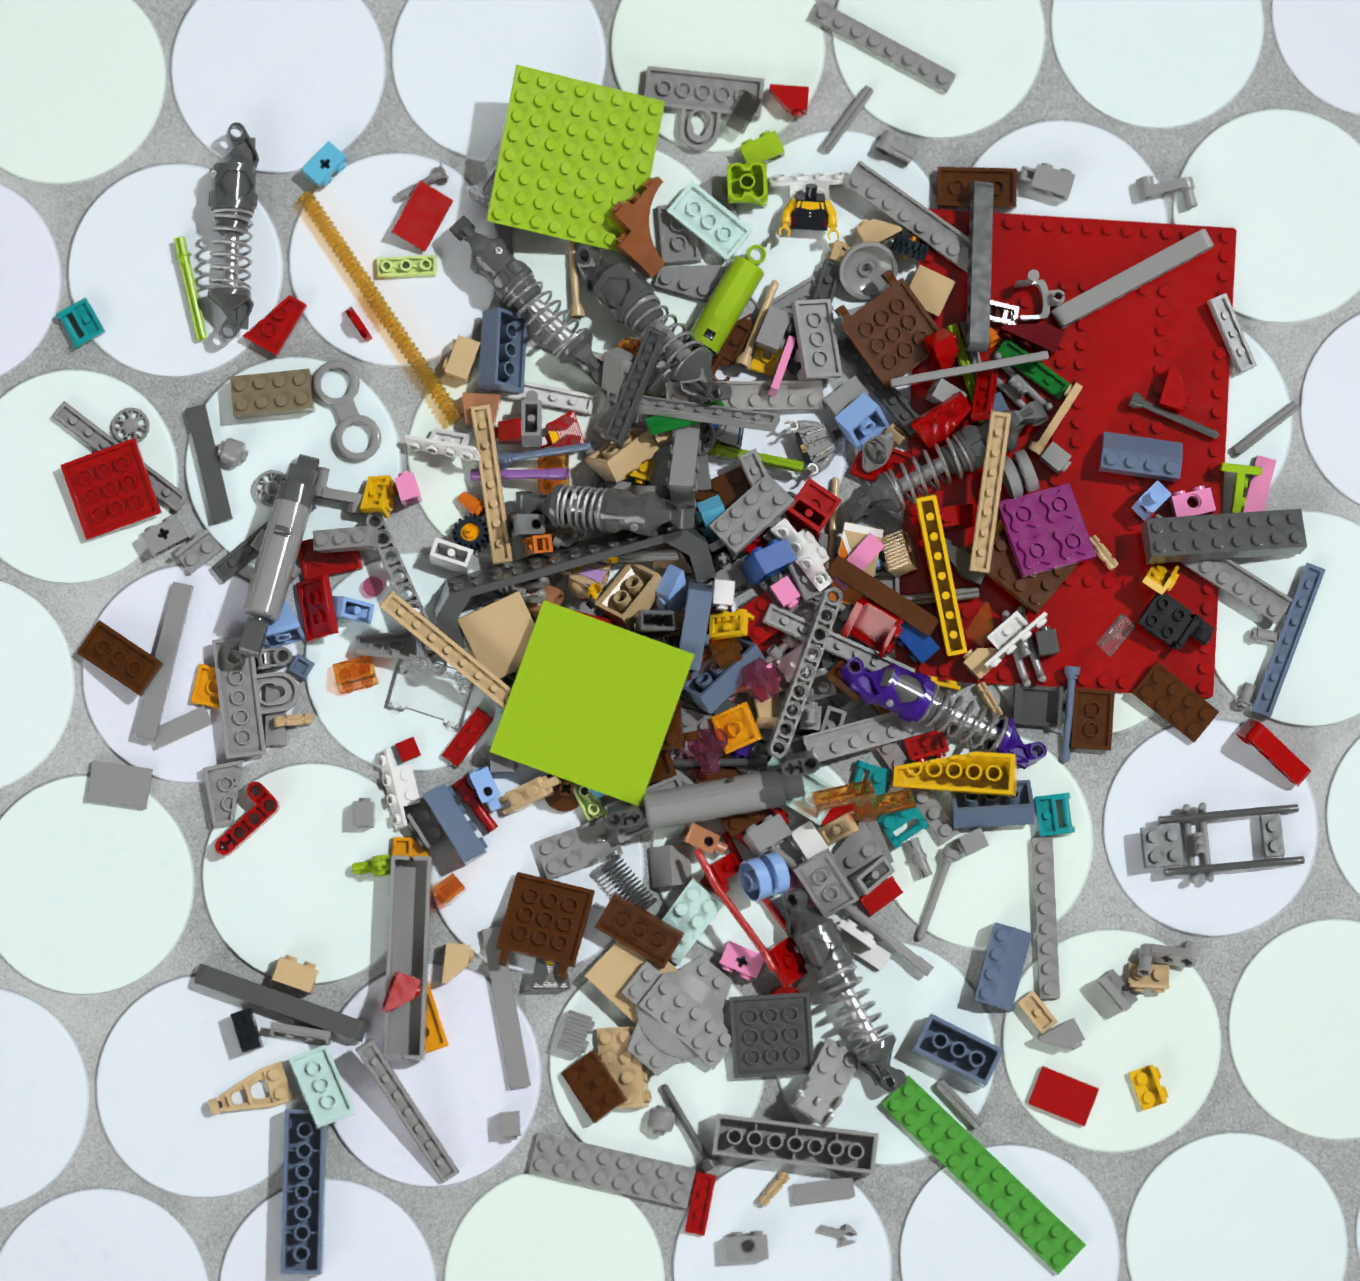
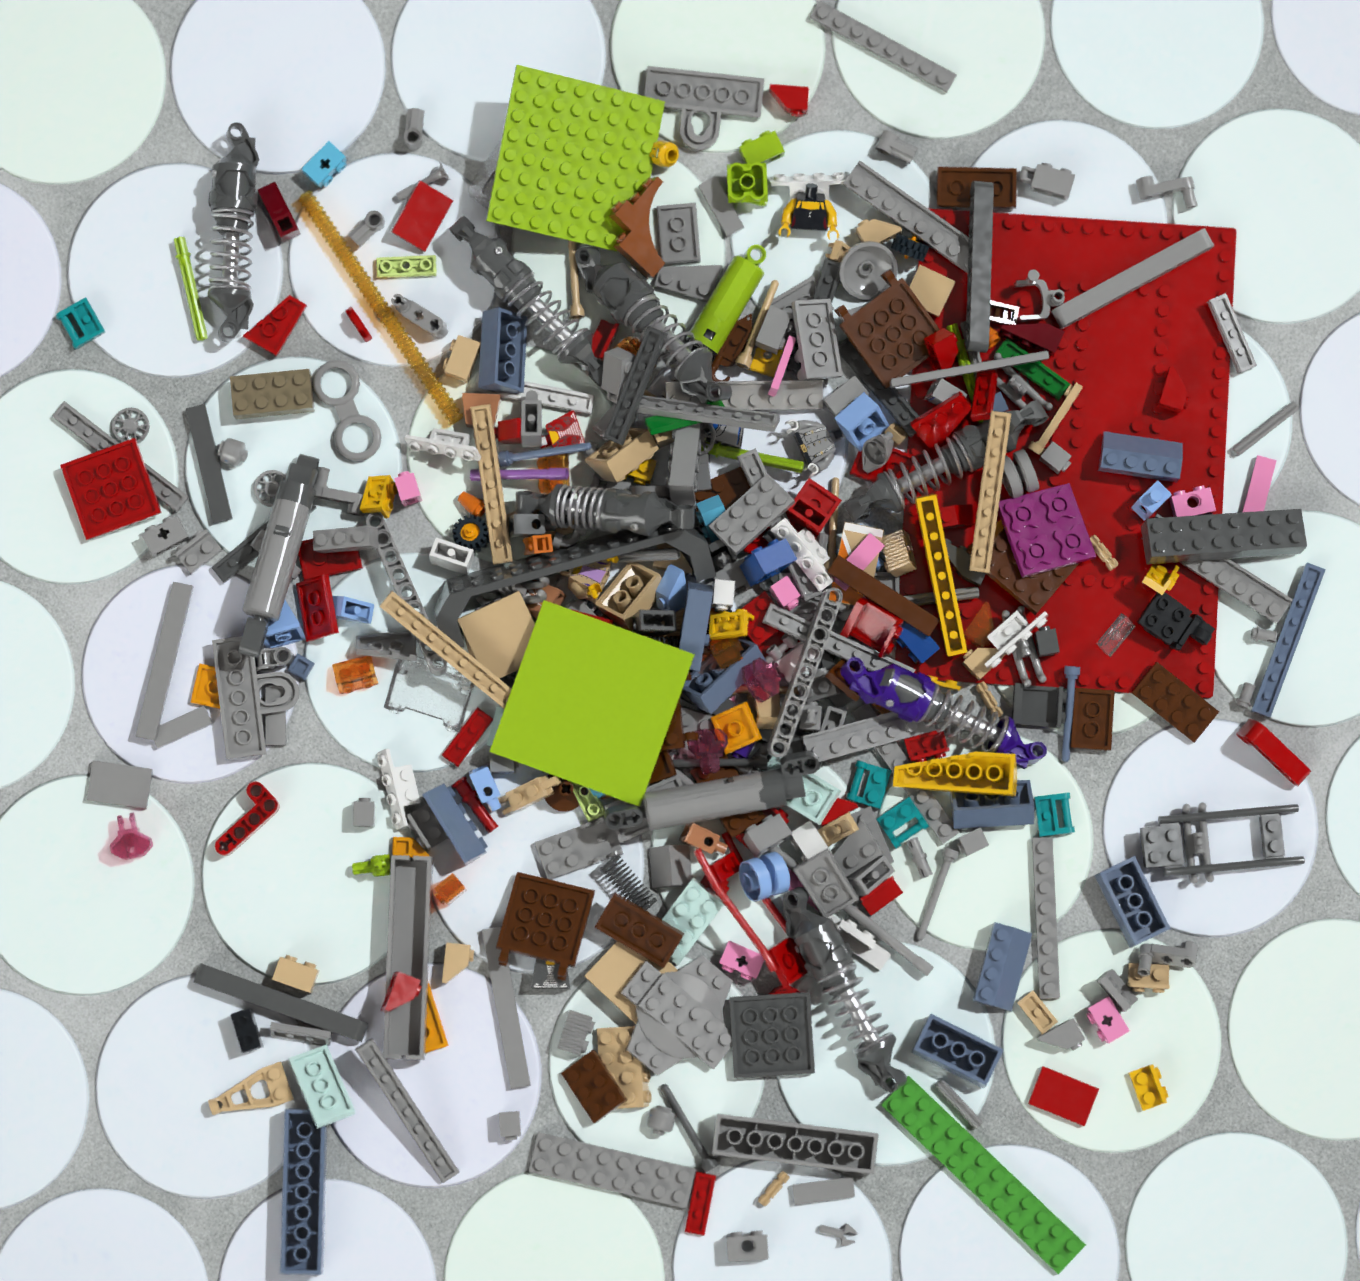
reddish brown plate [77,620,164,696] -> none
light grey wing [203,760,243,827] -> none
tan axle [274,713,313,727] -> none
clear pink tile [363,576,384,597] -> none
red tile [395,736,421,763] -> none
light aqua plate [667,181,753,262] -> none
clear smoke tile [726,91,762,135] -> none
light grey hinge [790,1037,858,1127] -> none
clear orange bracket [812,779,916,820] -> none
light grey axle [822,85,874,152] -> none
dark grey piece [1128,391,1219,439] -> none
lime bracket [1220,462,1263,513] -> none
none -> clear pink hinge [110,813,153,860]
none -> dark red slope [258,182,301,242]
none -> light grey piece [348,210,385,247]
none -> light grey beam [391,294,448,339]
none -> light grey piece [404,108,425,150]
none -> red panel [592,319,620,361]
none -> yellow head [650,140,679,167]
none -> bright pink brick [1086,996,1130,1044]
none -> sand blue brick [1094,856,1171,948]

